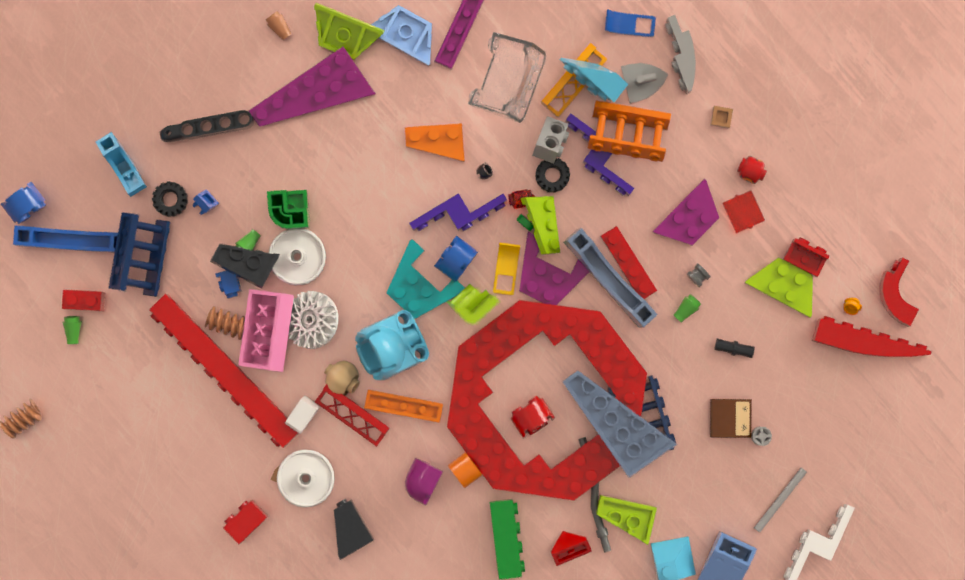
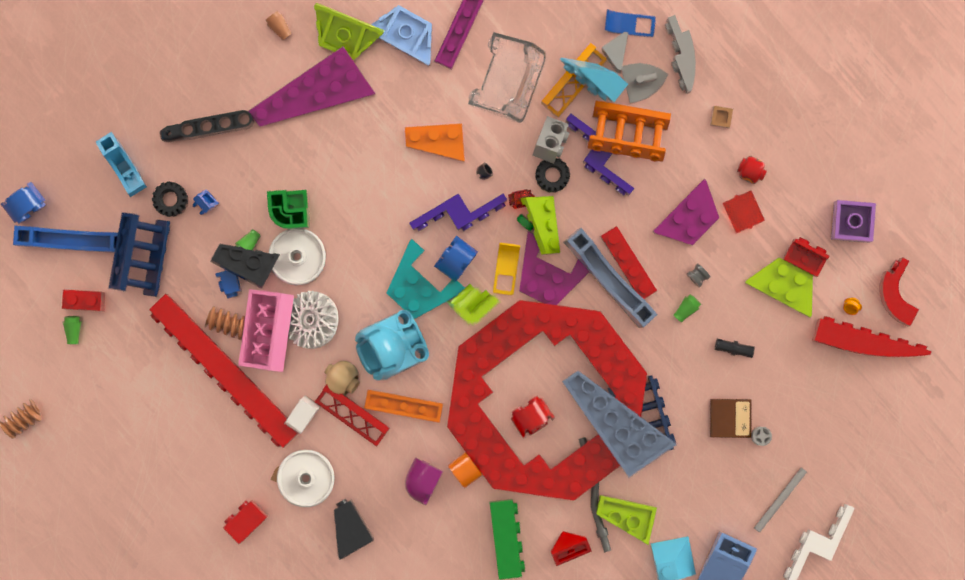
none -> light grey slope [602,32,628,73]
none -> medium lavender brick [831,200,876,243]

